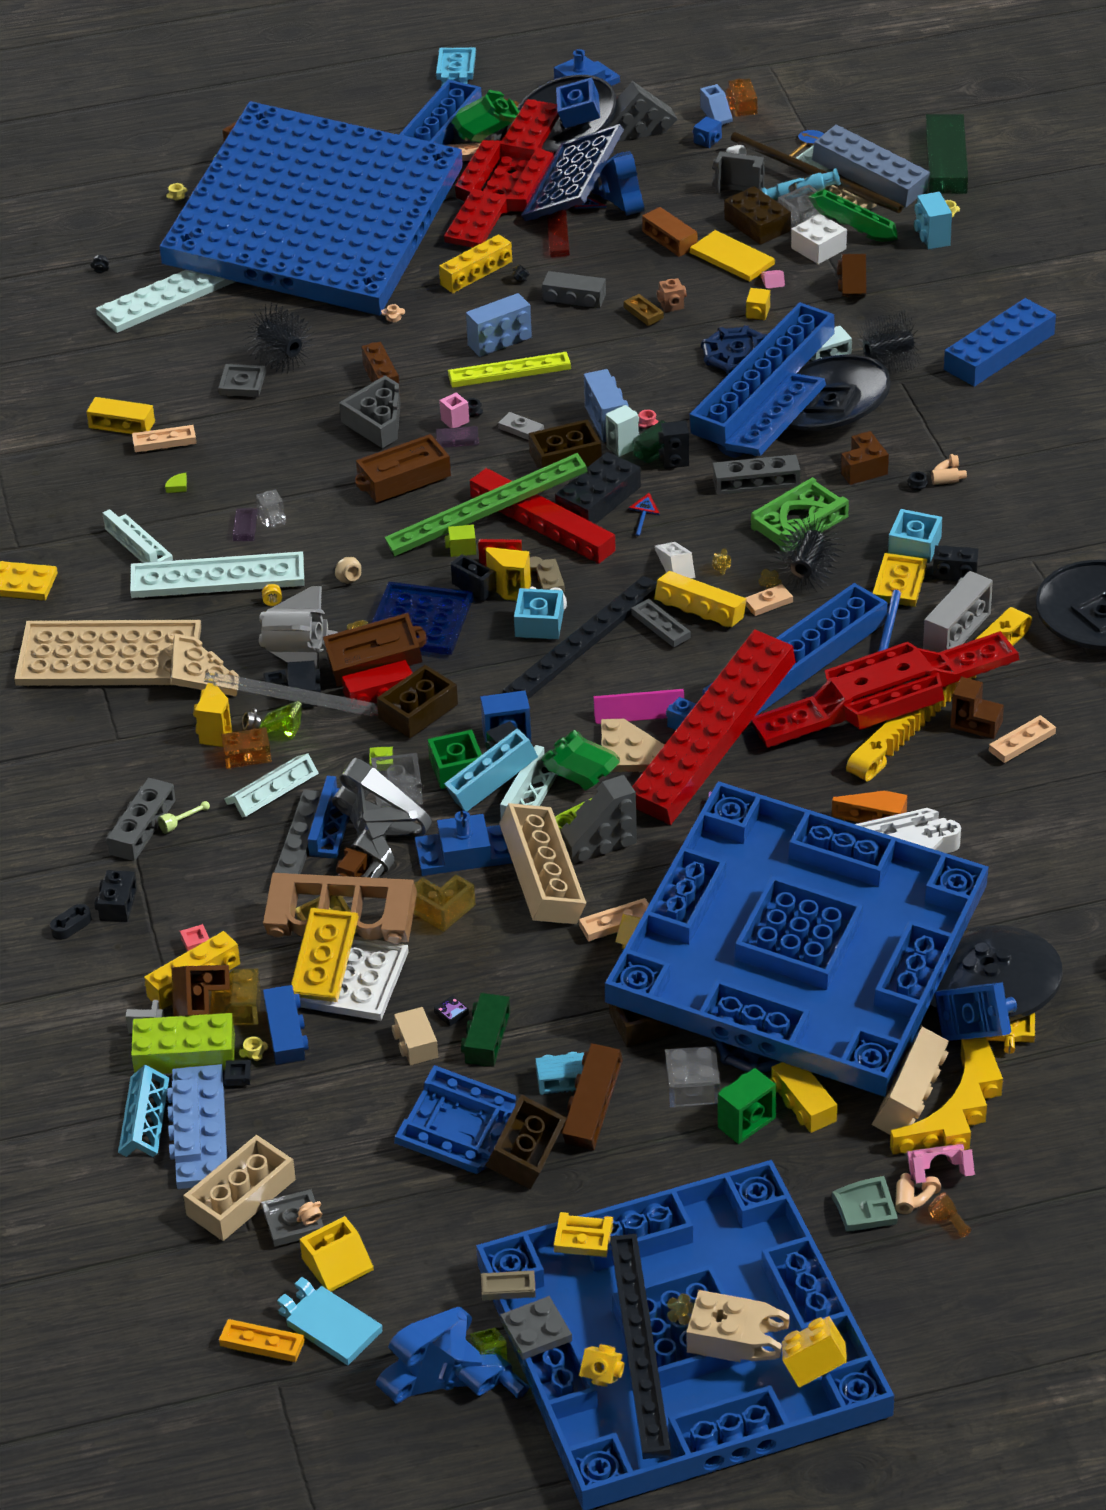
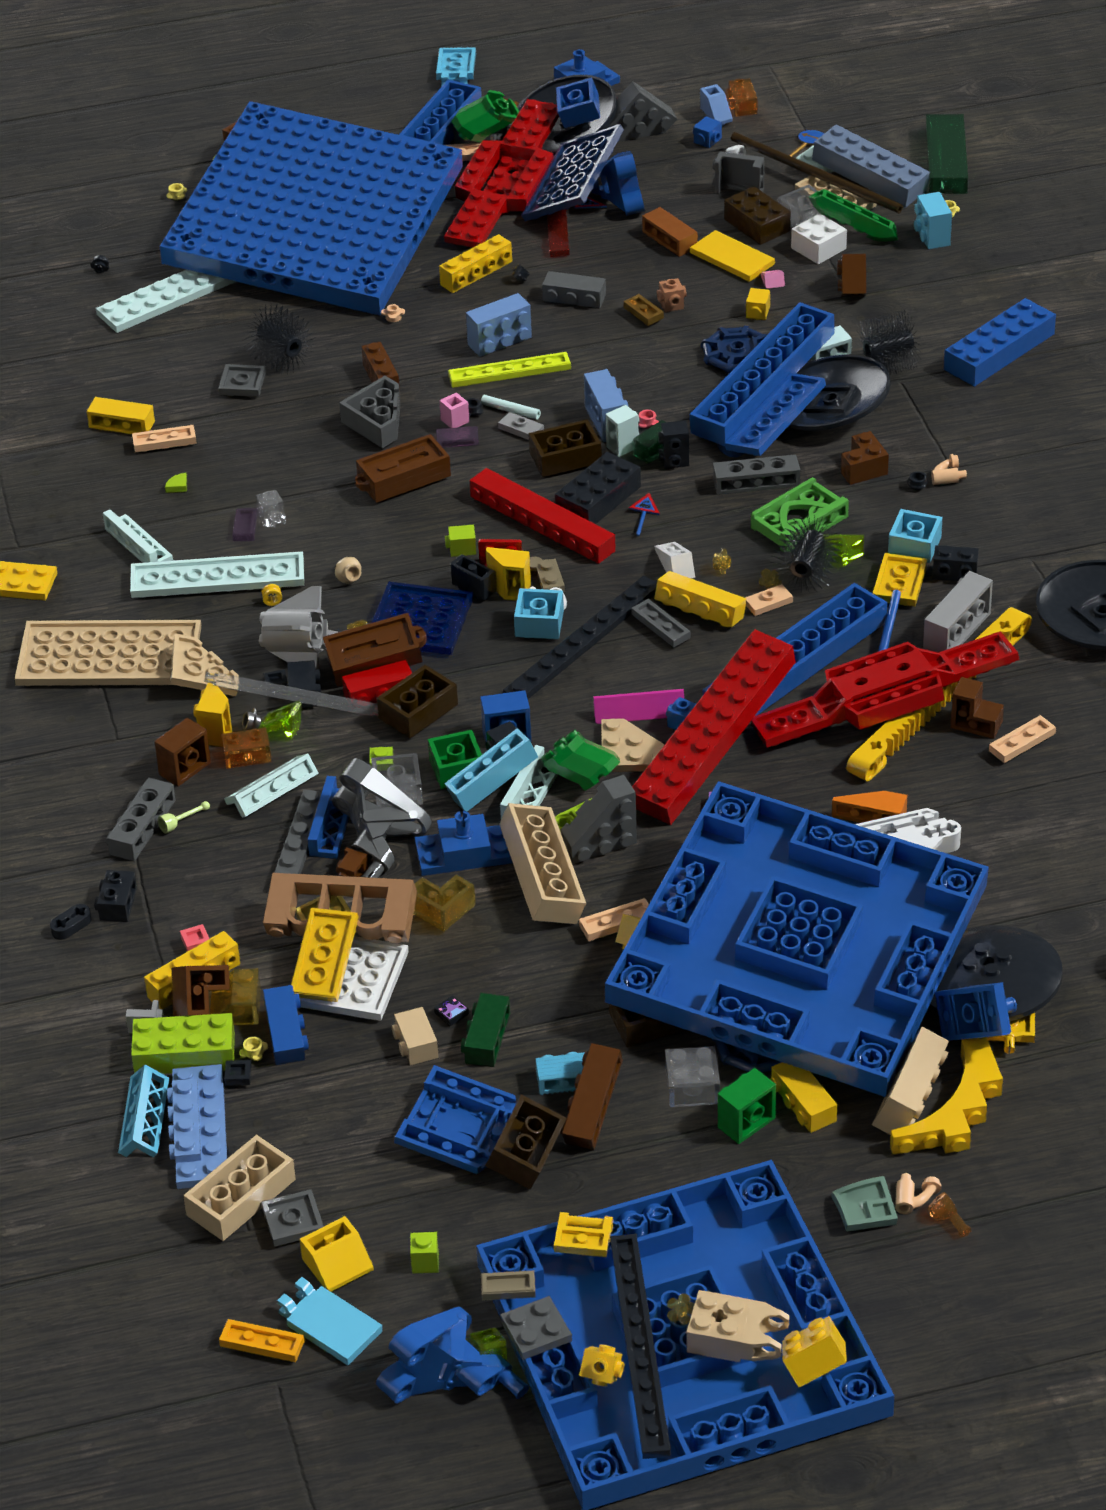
light nougat plate [297,1201,322,1225] -> none
bright green plate [385,453,587,556] -> none
medium azure piece [762,168,841,200] -> none
bright pink piece [907,1144,975,1183] -> none
none -> reddish brown brick [154,718,211,787]
none -> lime brick [410,1232,439,1274]
none -> light aqua piece [481,395,541,420]
none -> clear neon green slope [823,534,864,567]

